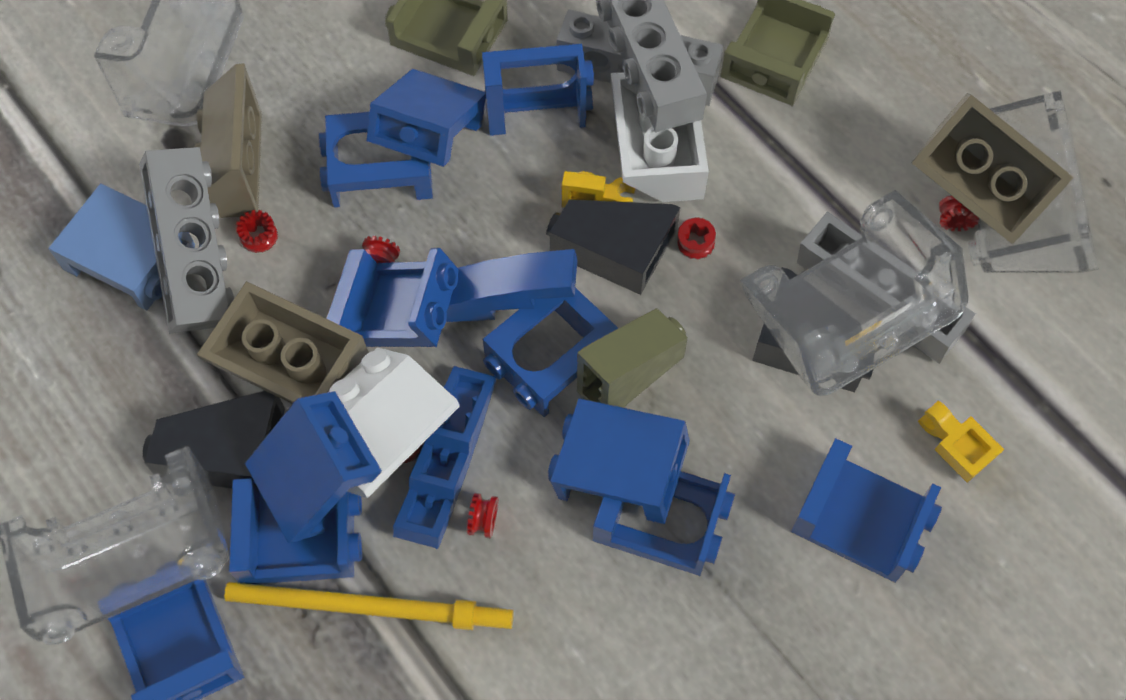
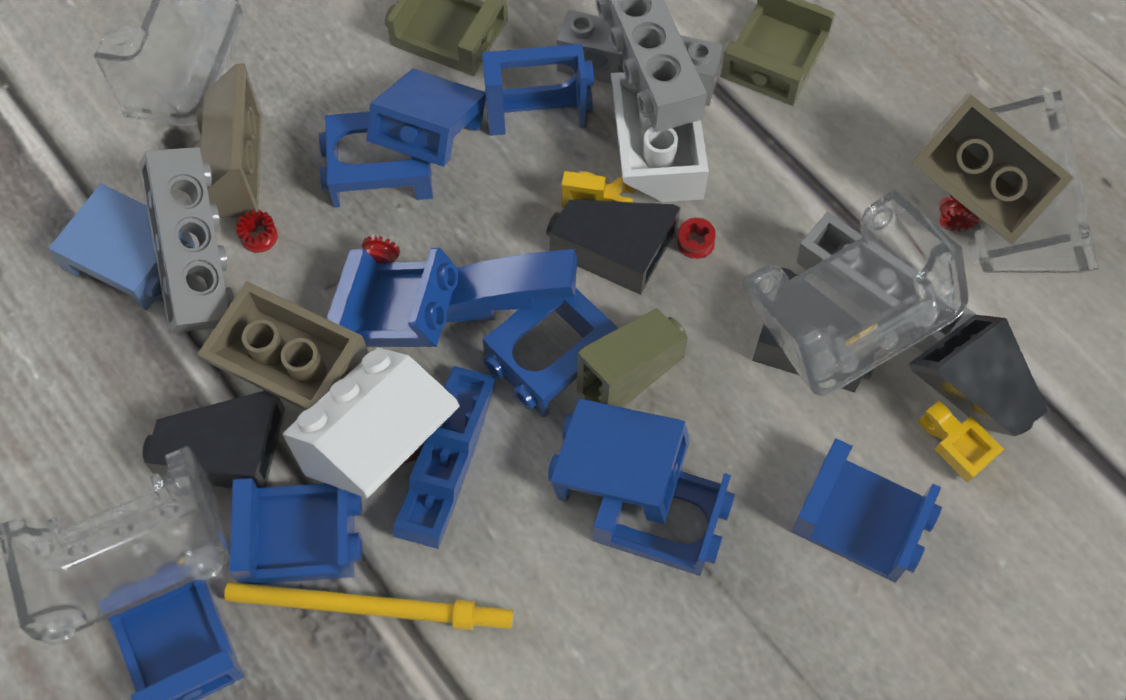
blue panel [245,391,382,544] -> none
red bush [467,493,499,539] -> none
none -> black slope [909,314,1048,437]

